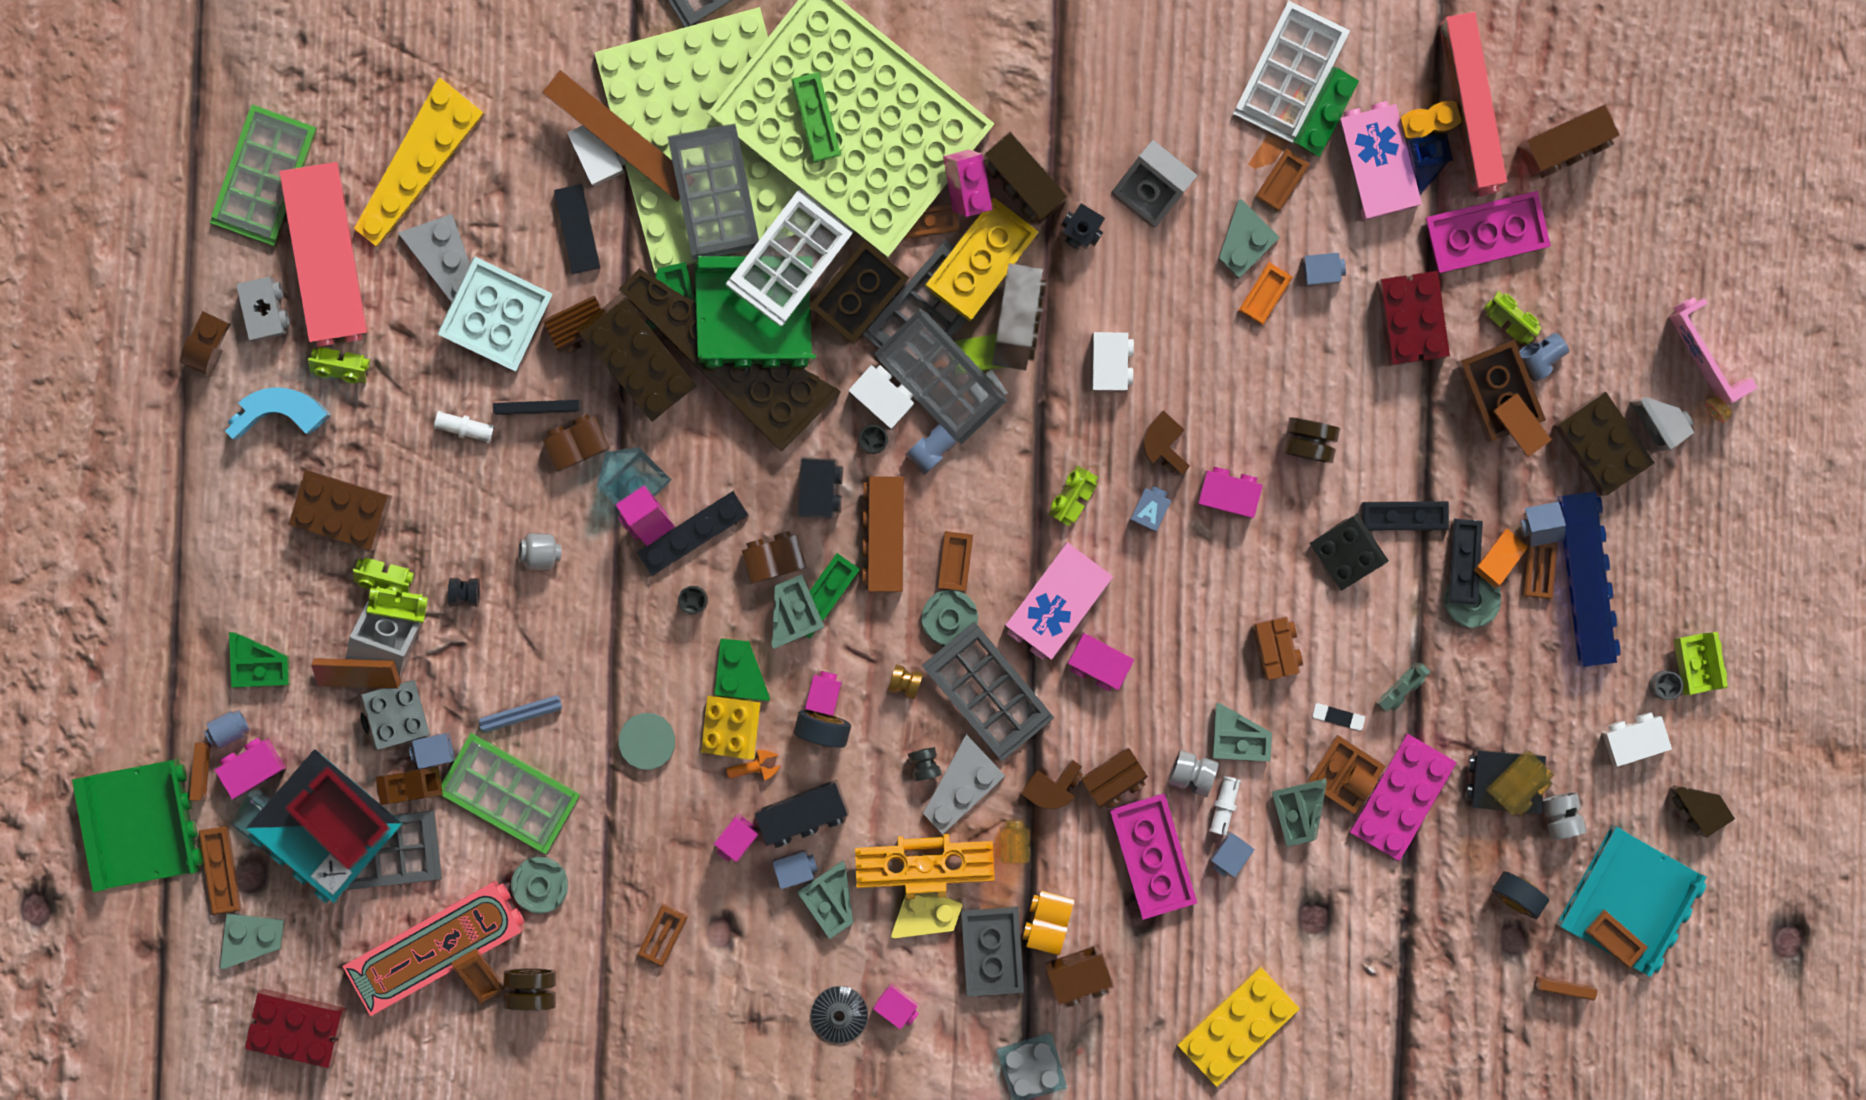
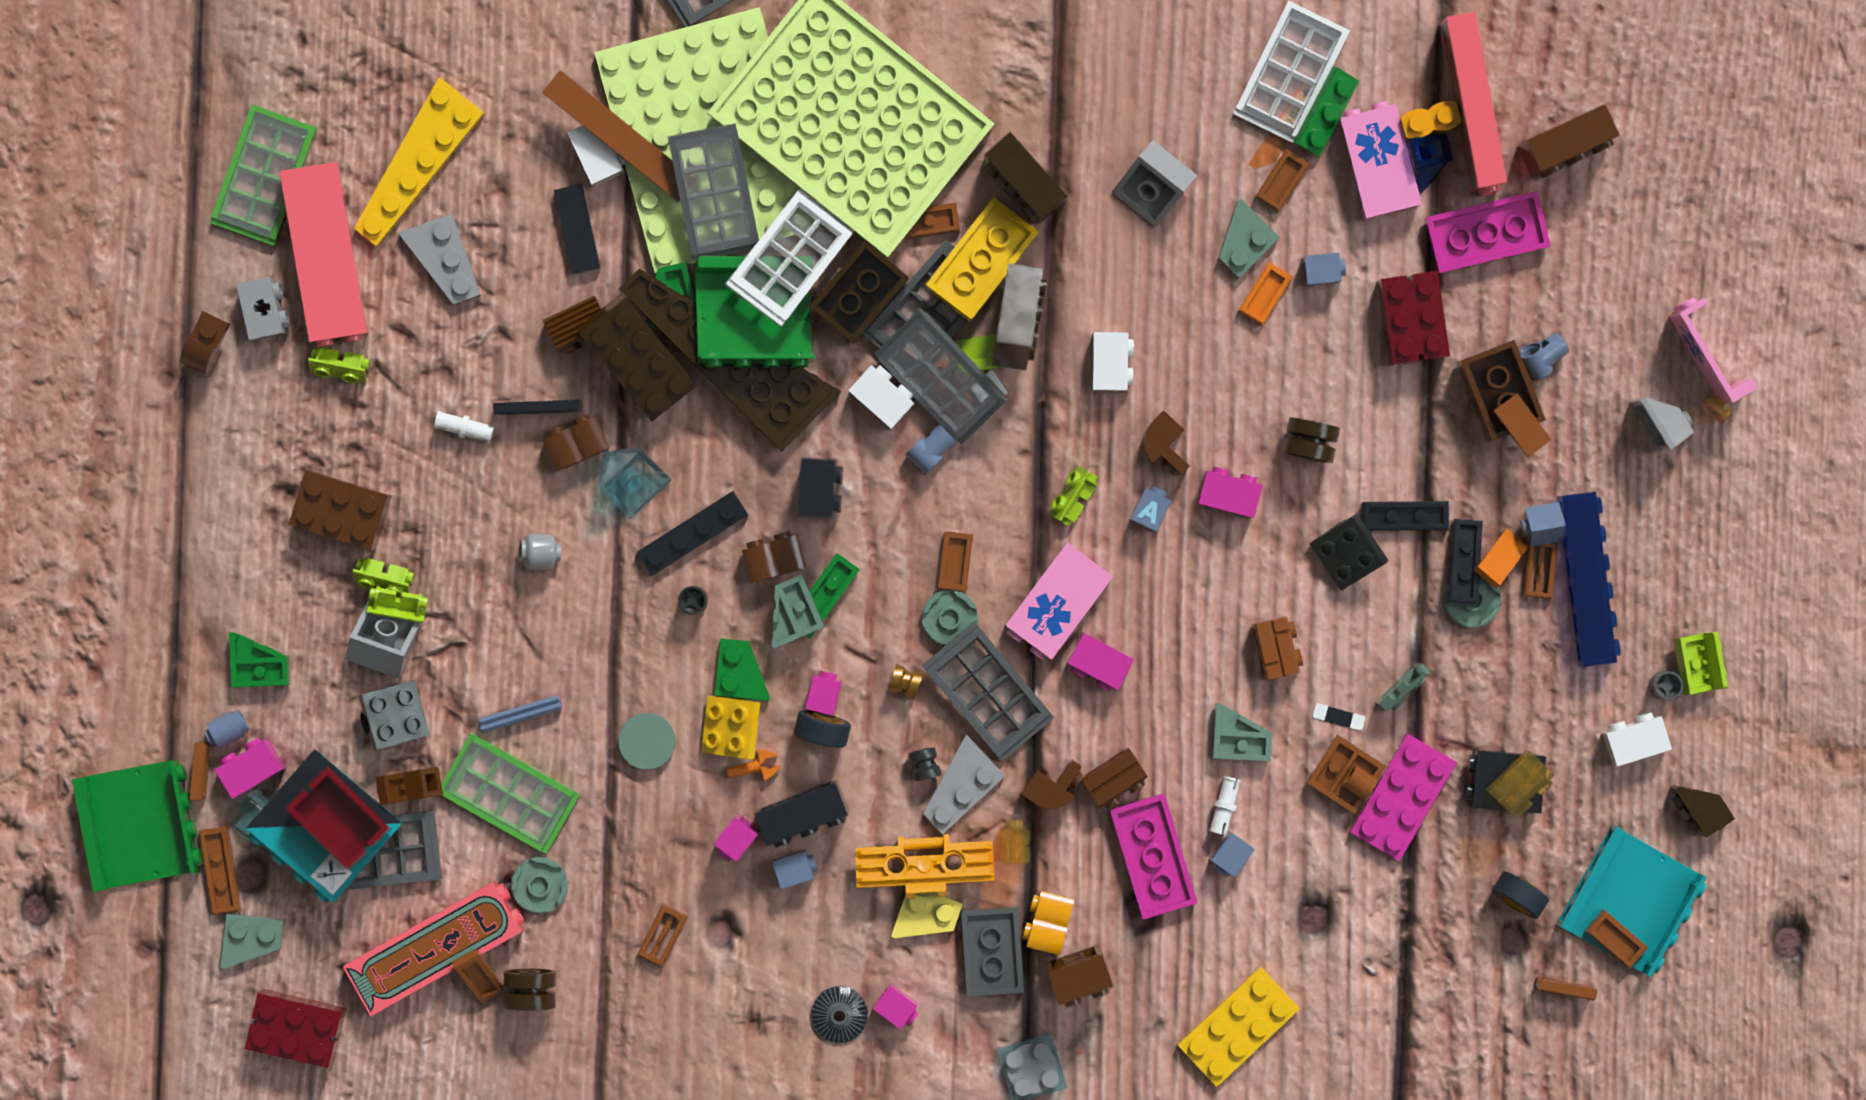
medium azure arch [225,388,331,440] -> none
dark orange tile [311,658,401,689] -> none
sand blue brick [409,732,455,769] -> none
light aqua plate [437,256,553,371] -> none
black wheel [448,578,480,607] -> none
dark pink brick [616,485,675,546] -> none
bright green tile [791,72,841,164] -> none
sand green wing [797,860,853,939] -> none
pearl dark grey wheel [859,425,888,454] -> none
dark orange brick [863,476,904,592] -> none
dark pink brick [943,149,992,217] -> none
black brick [1060,203,1105,250] -> none
light grey wheel [1168,750,1219,797] -> none
sand green wing [1272,778,1327,847] -> none
lime hinge [1483,291,1541,345] -> none
light grey wheel [1542,792,1587,840] -> none
dark brown brick [1553,392,1655,496] -> none

